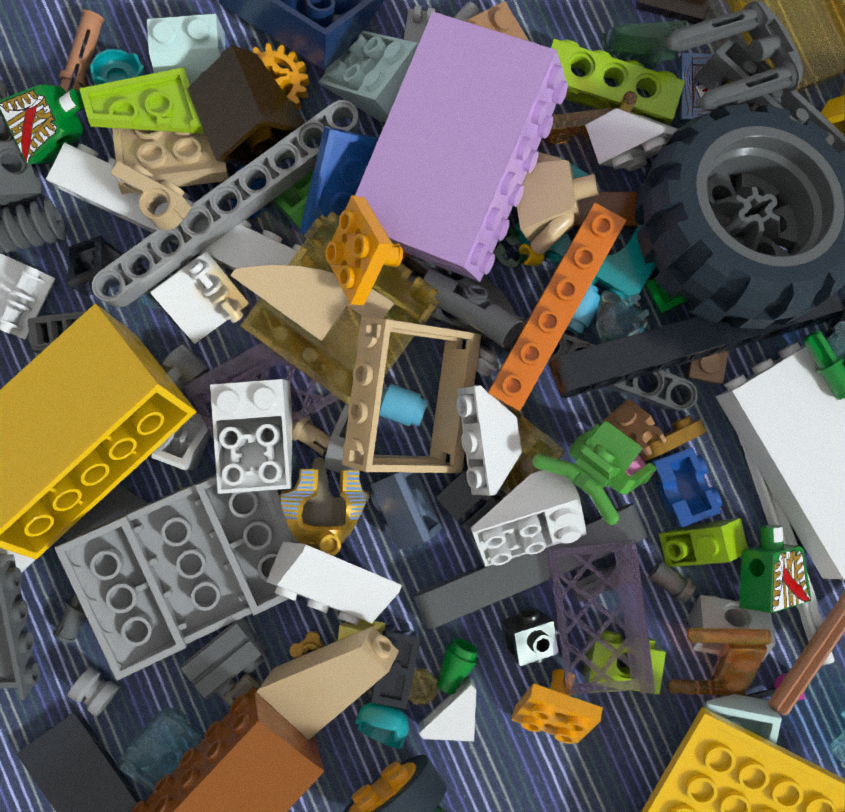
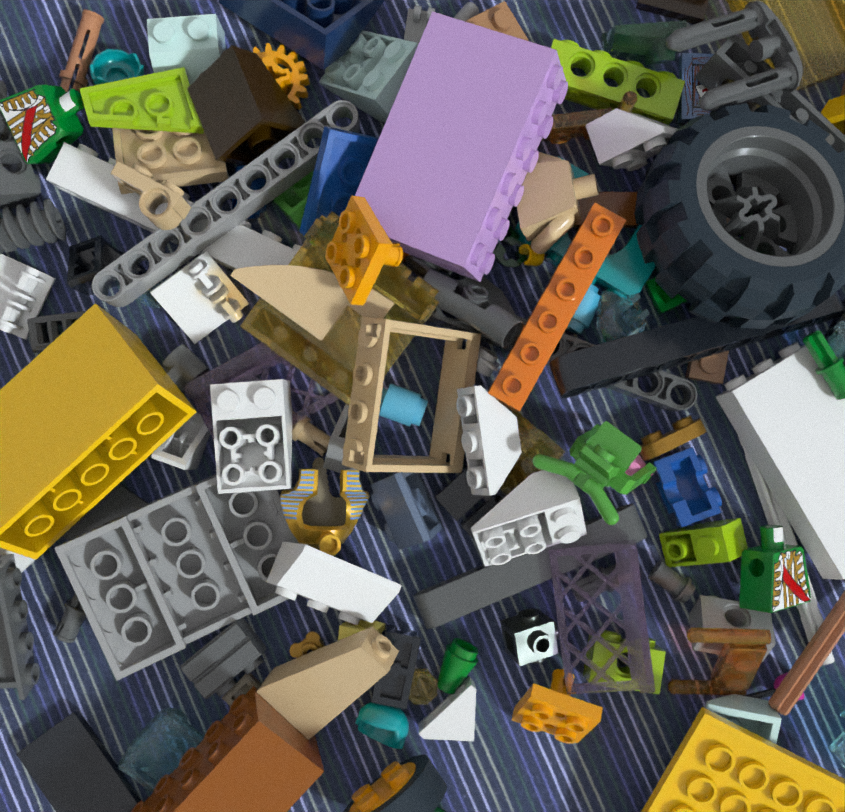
light grey wheel [67,667,120,717] -> none
medium nougat plate [603,398,666,456] -> none

